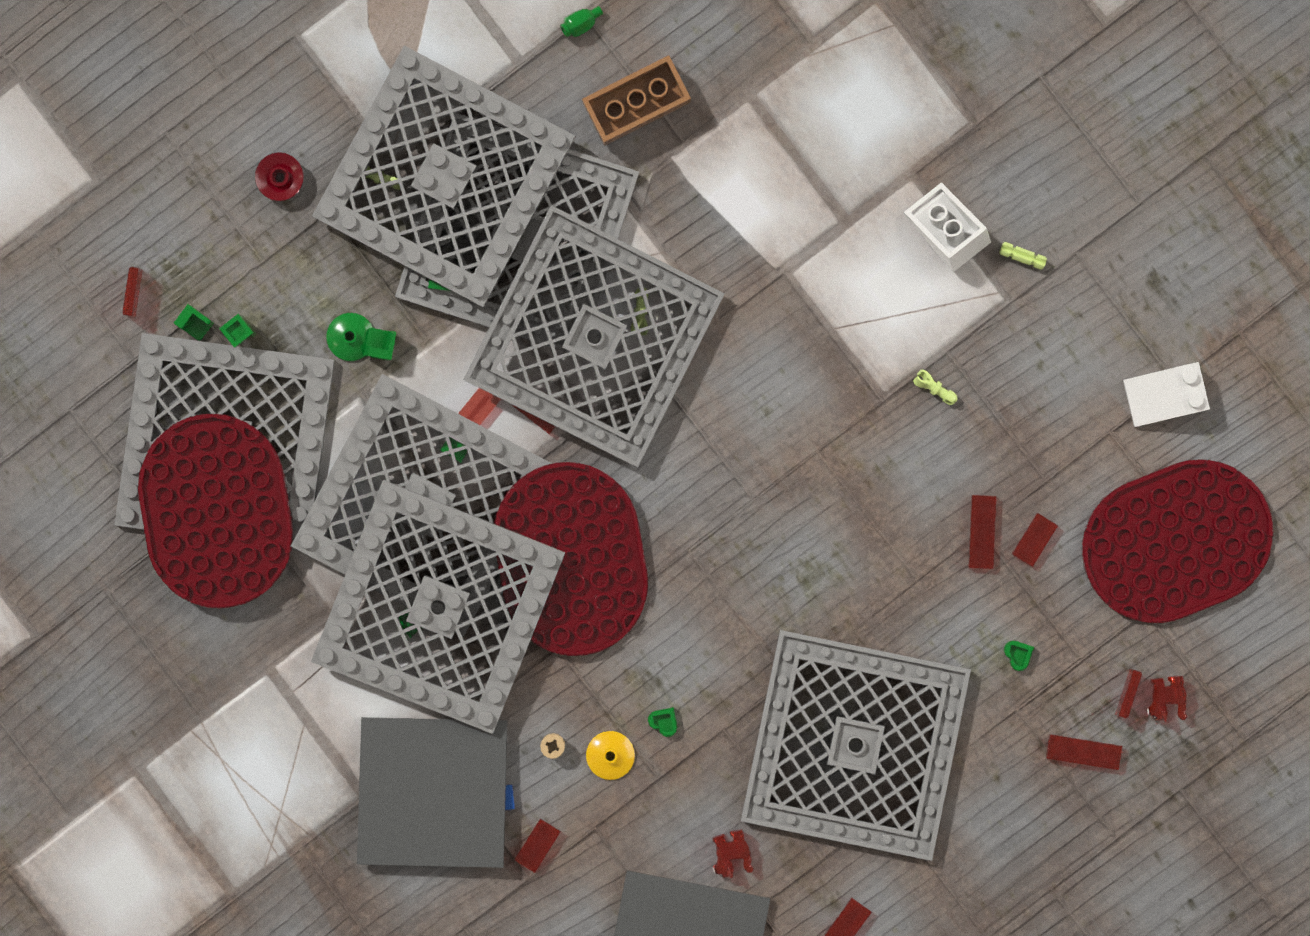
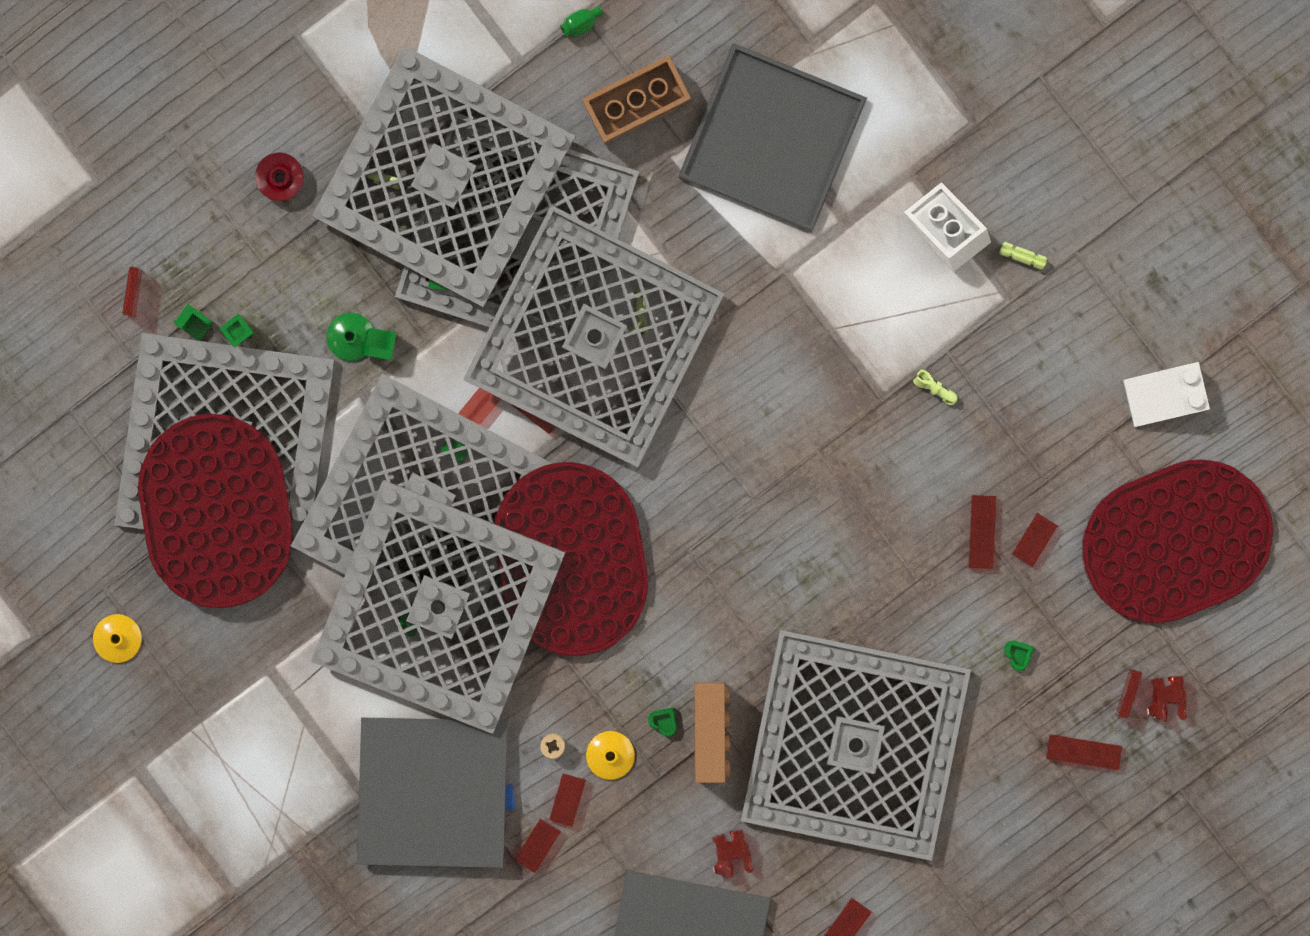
none -> yellow dish [93,614,142,663]
none -> clear red tile [549,773,586,827]
none -> dark grey tile [678,43,867,232]
none -> medium nougat brick [694,681,730,783]

